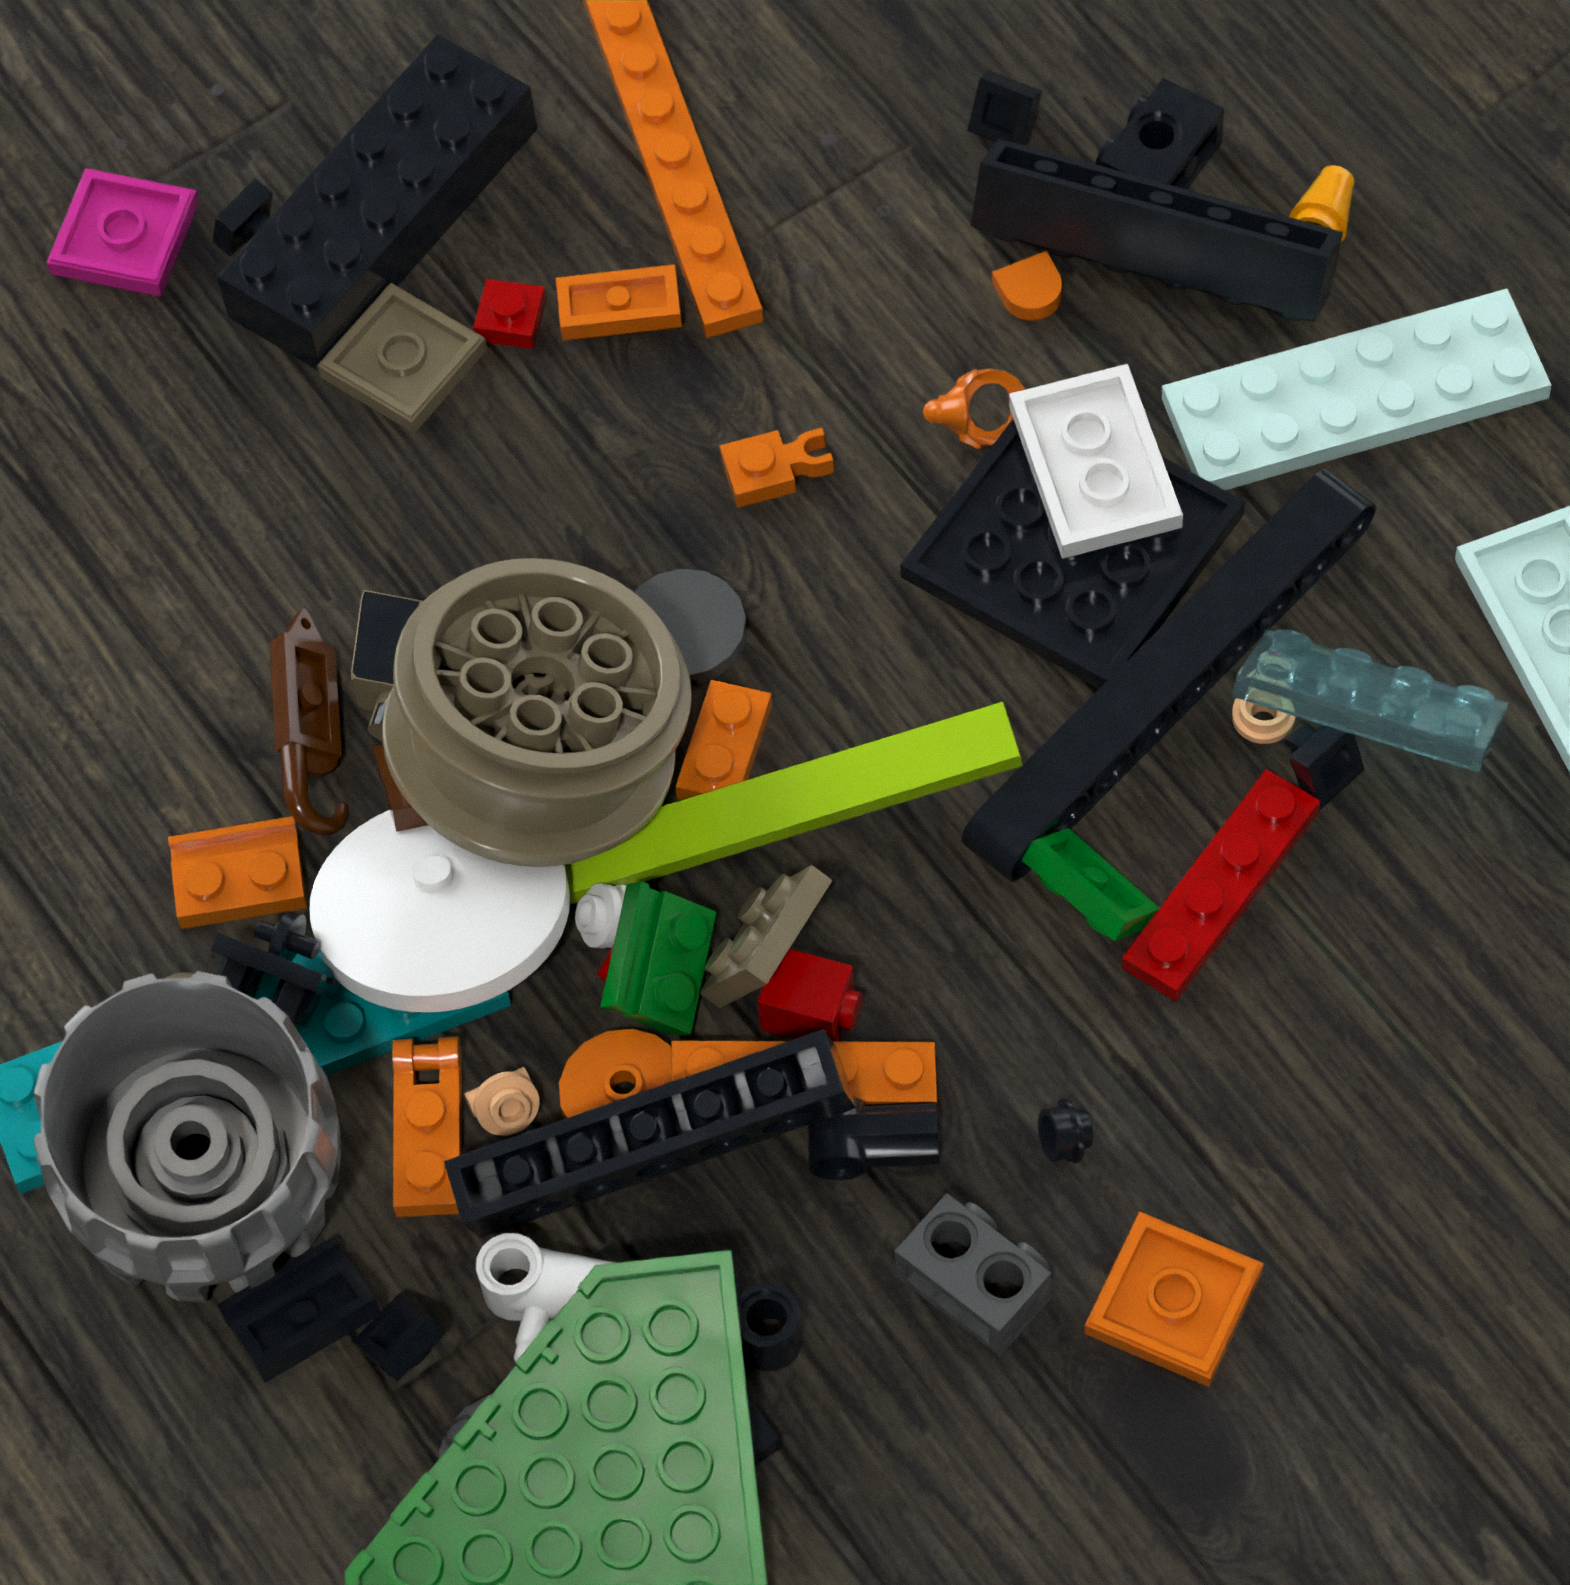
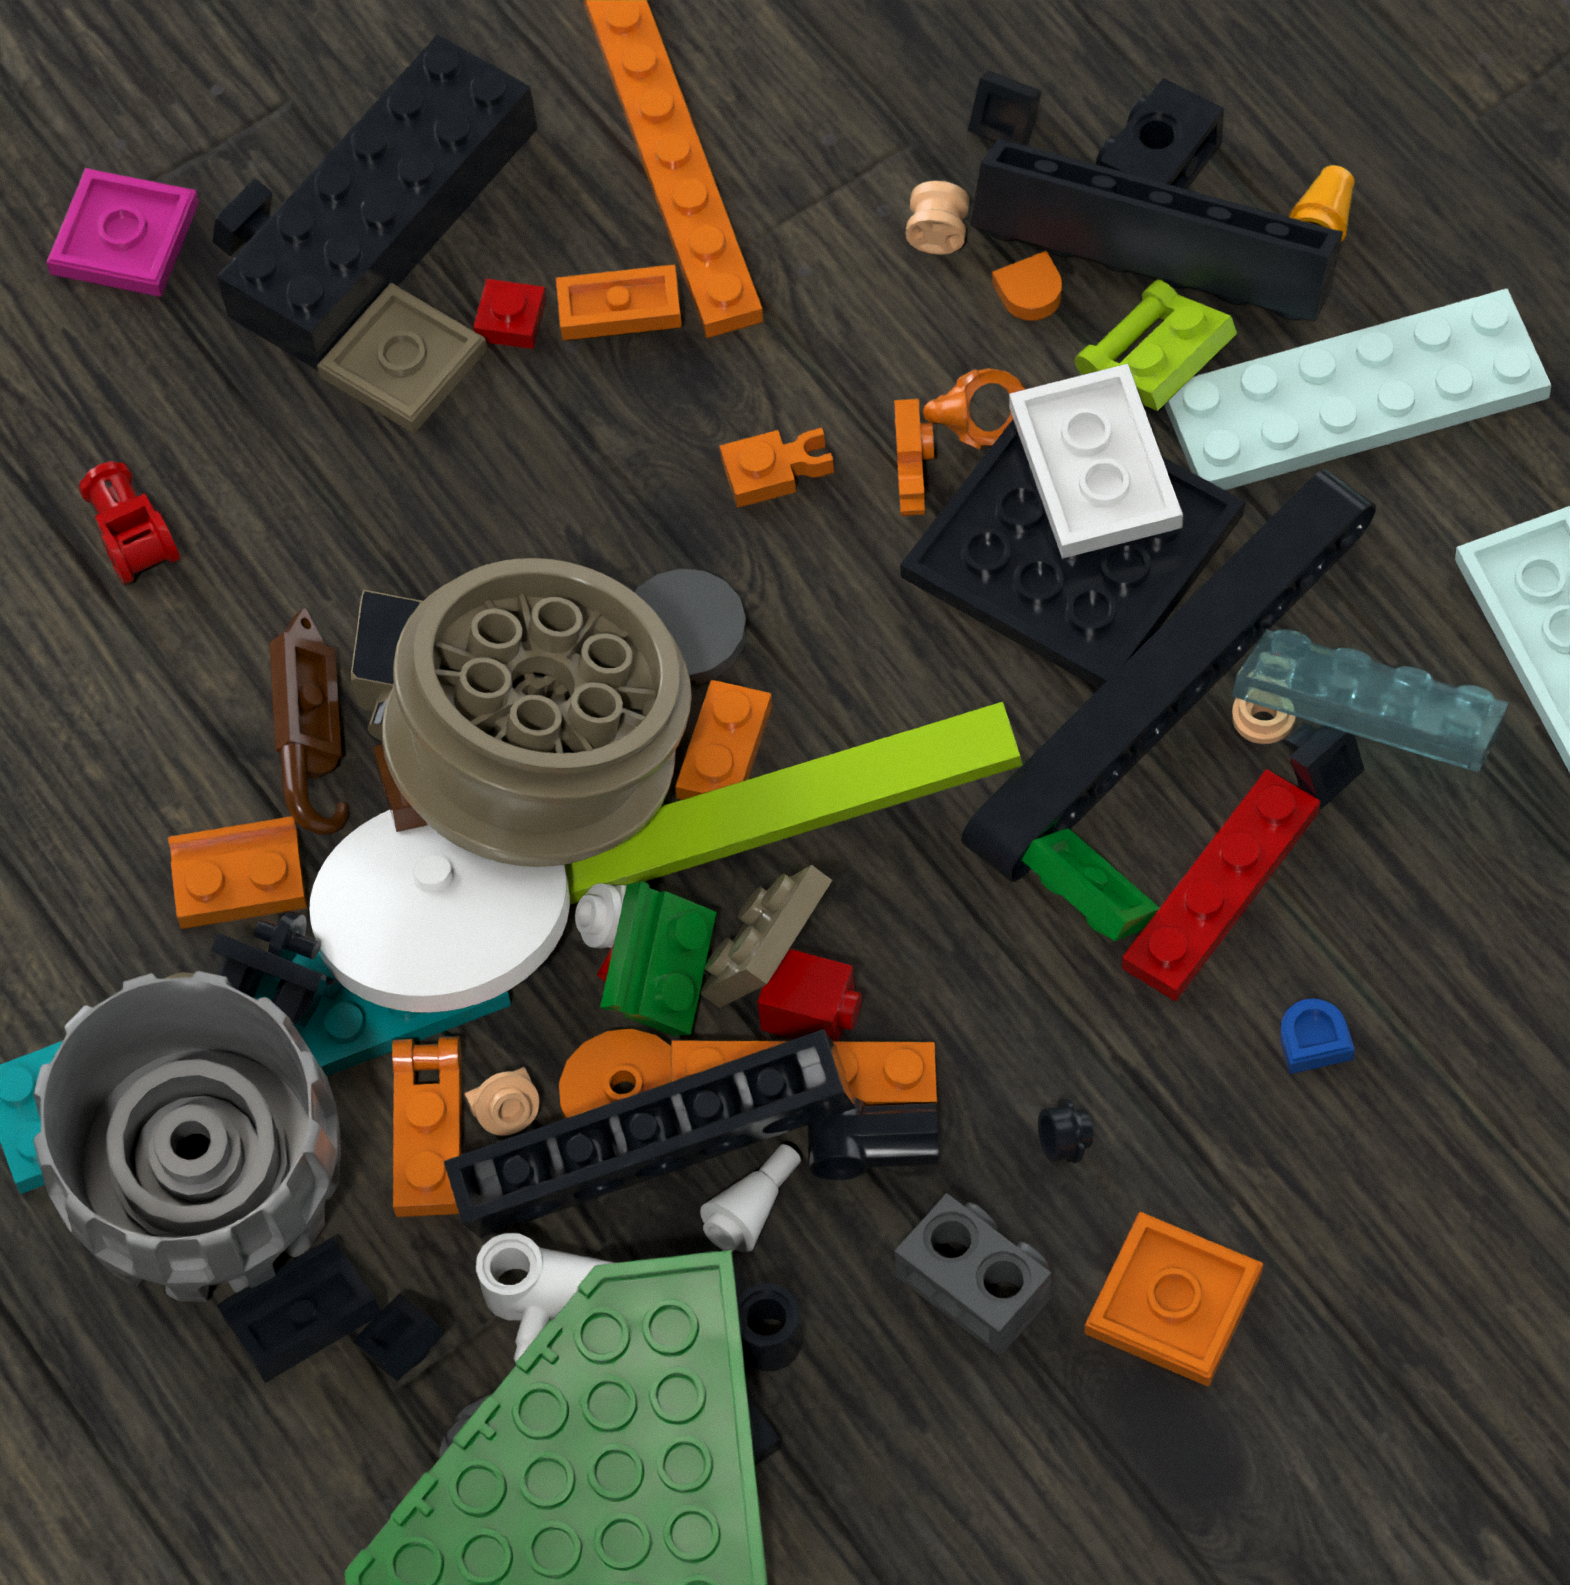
none -> red connector [79,461,180,585]
none -> white cone [700,1144,801,1252]
none -> orange plate [894,399,934,516]
none -> light nougat wheel [906,181,970,255]
none -> lime plate [1074,280,1237,411]
none -> blue tile [1280,999,1355,1074]

